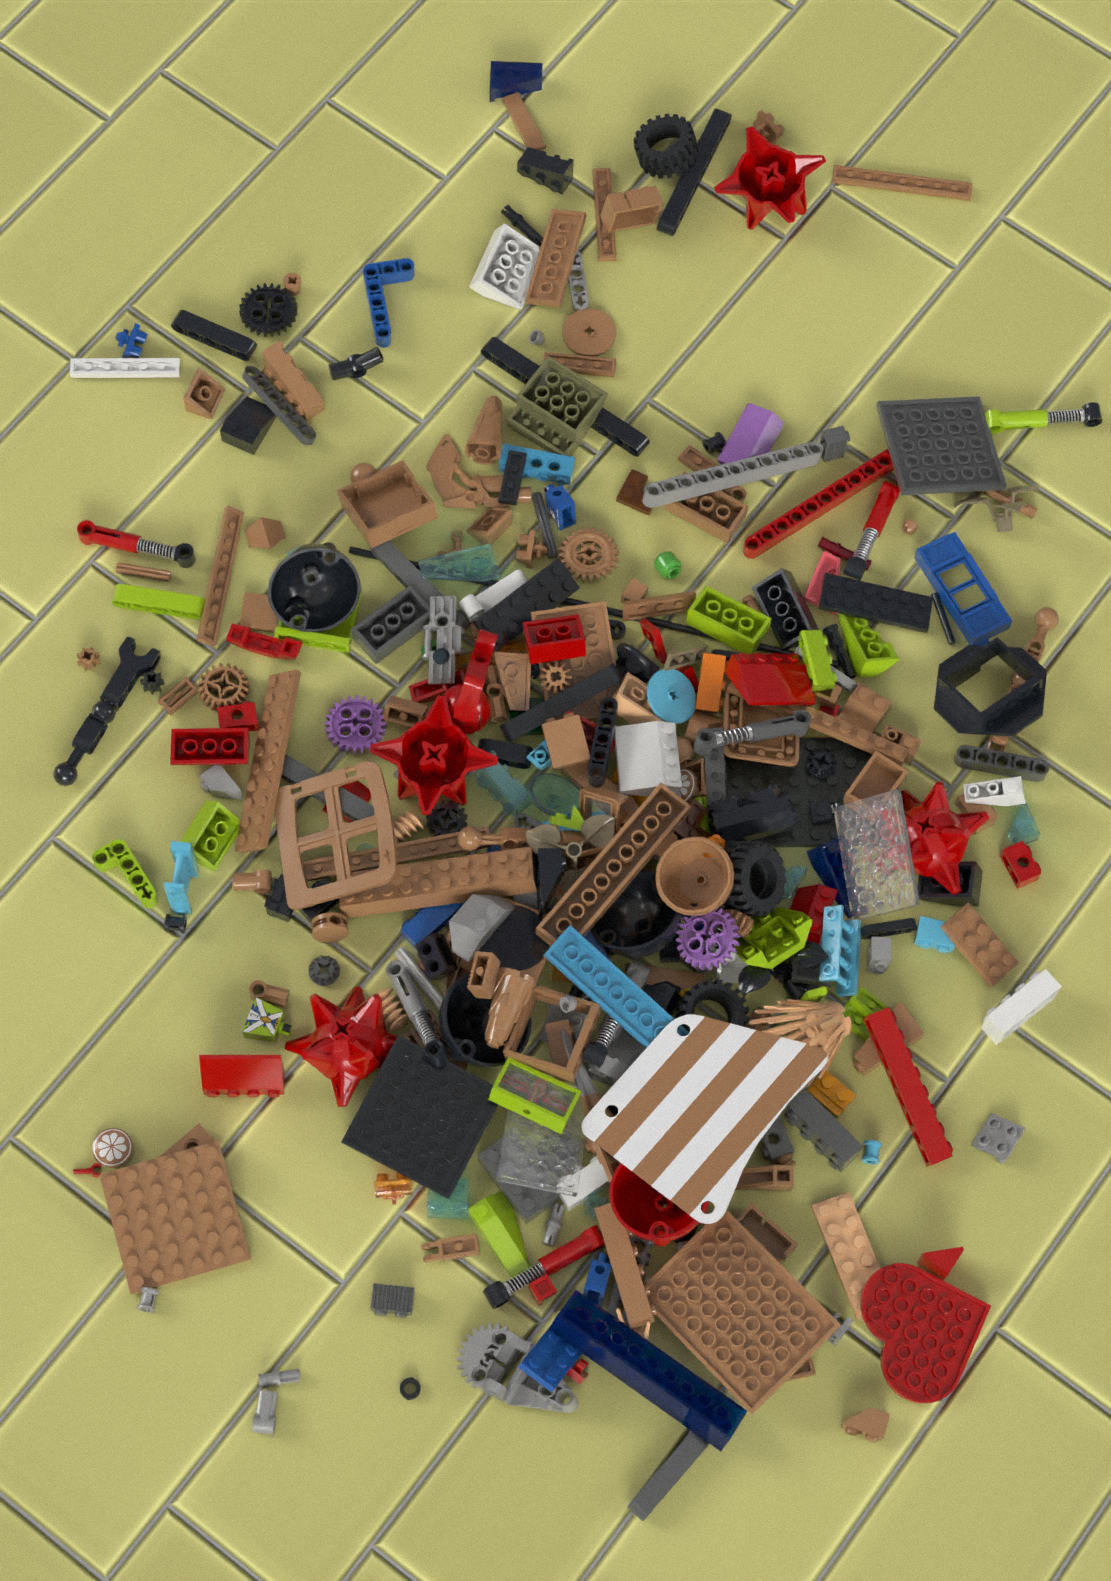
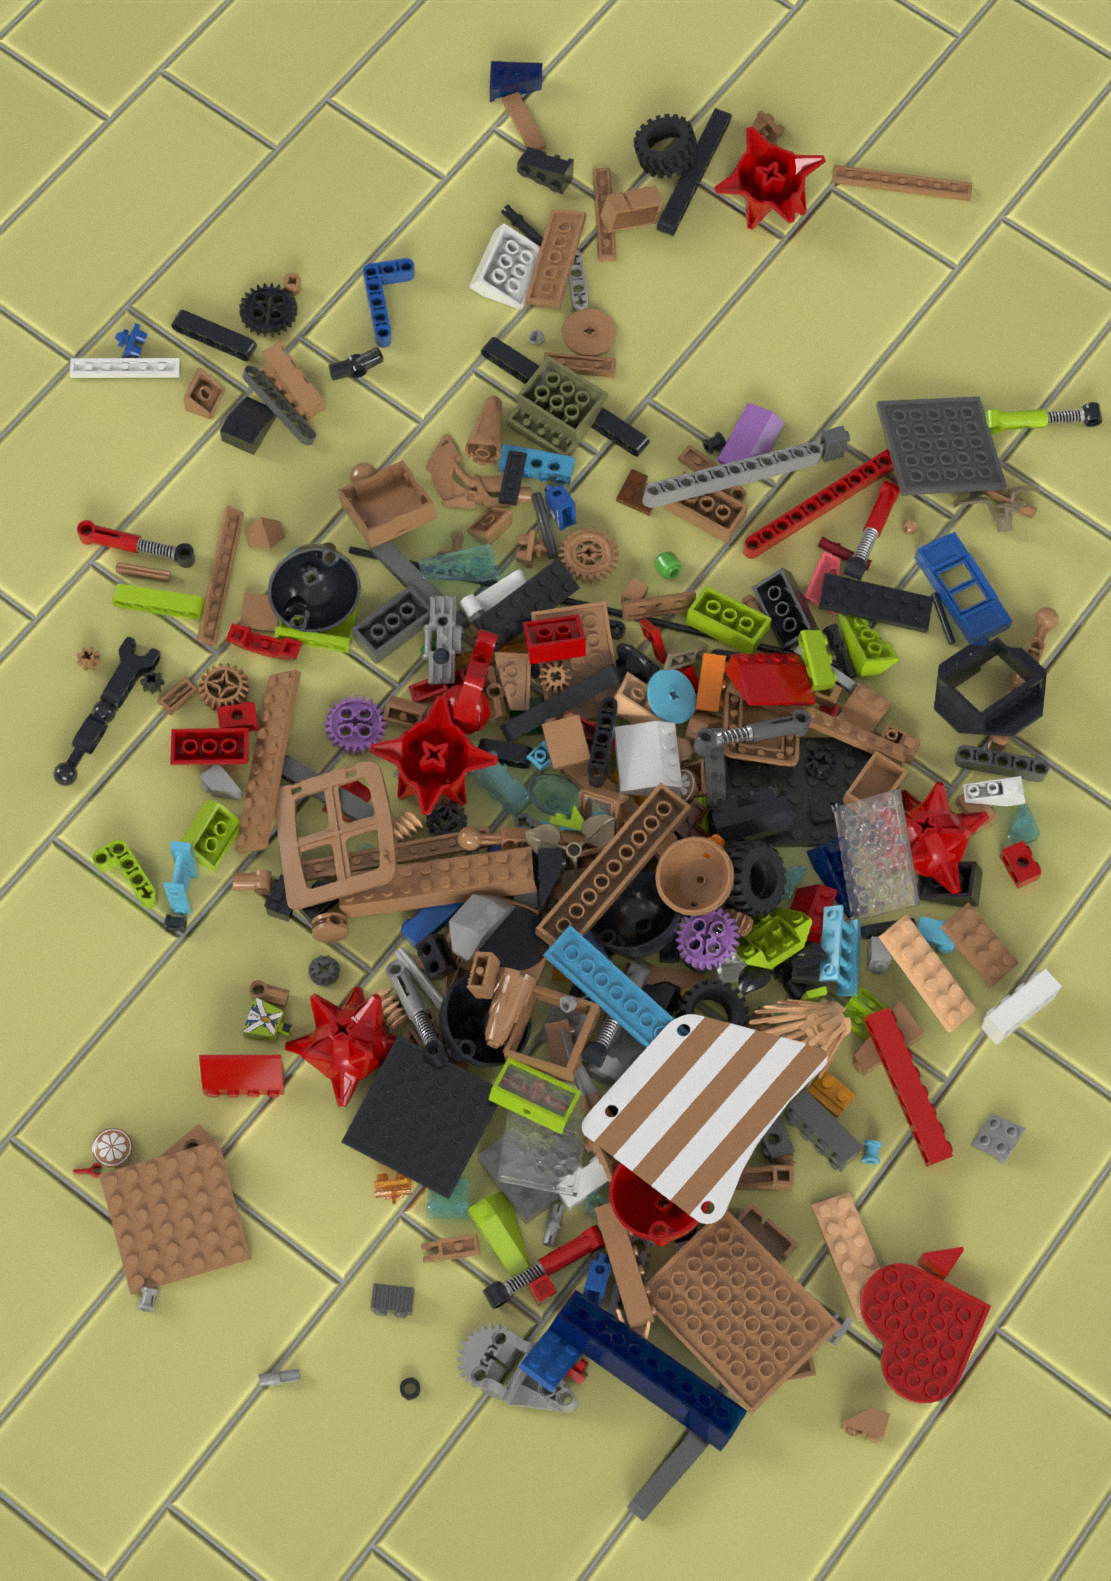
light grey piece [252,1391,278,1435] -> none
none -> light nougat plate [879,914,976,1033]

